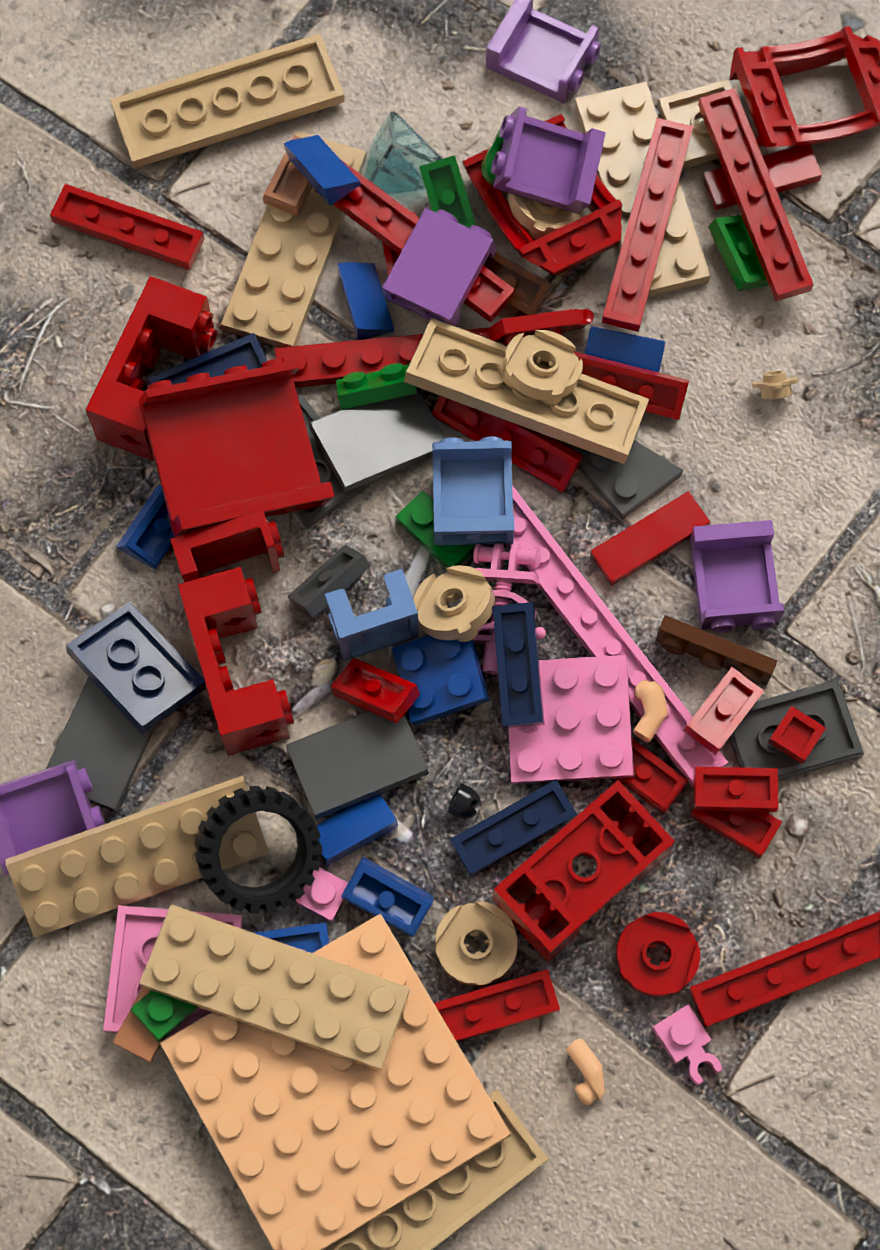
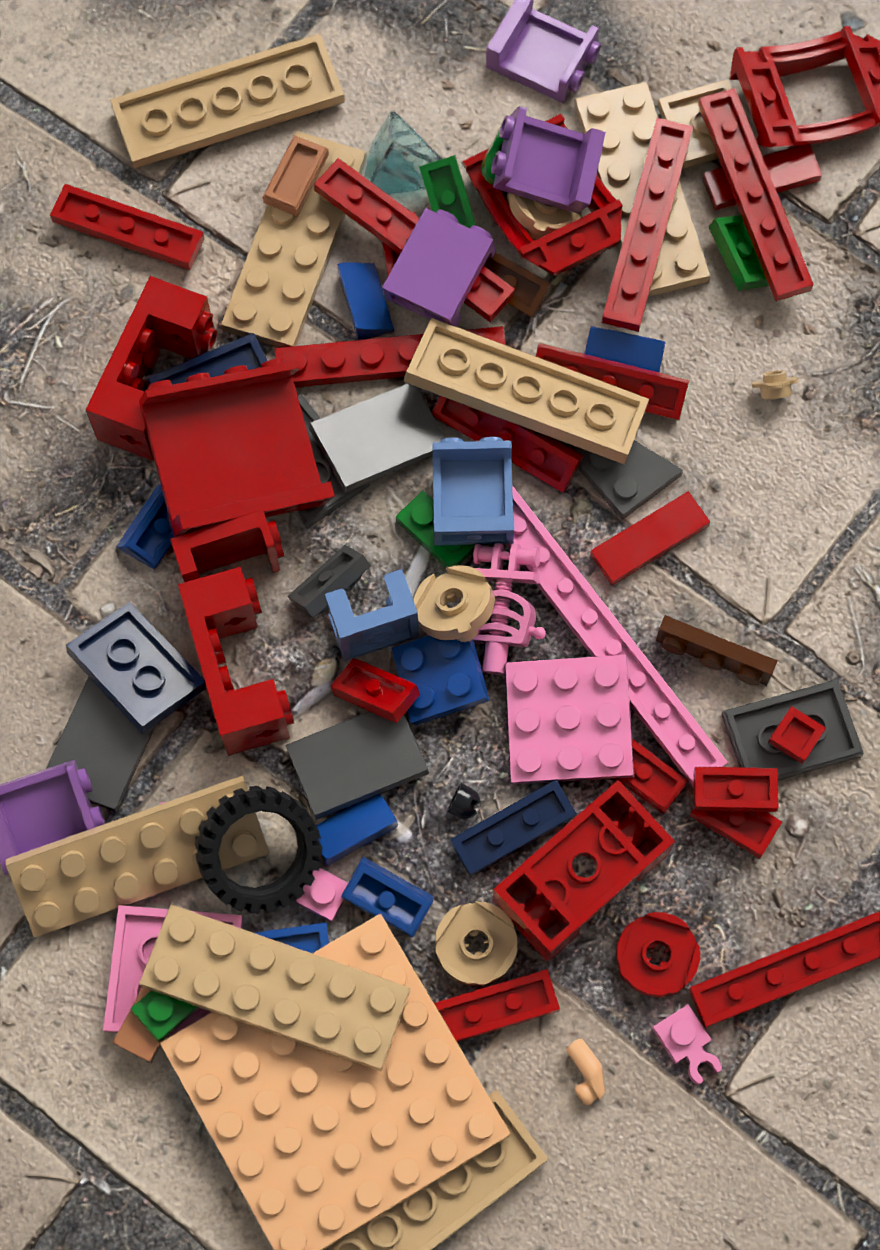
blue slope [284,135,361,206] -> none
green plate [336,363,417,410] -> none
red hinge [488,309,594,346] -> none
dark blue plate [492,602,545,729] -> none
tan plate [503,330,583,405] -> none
light nougat arm [633,680,668,743] -> none
plate [683,667,764,755] -> none
medium lavender panel [689,520,784,633] -> none

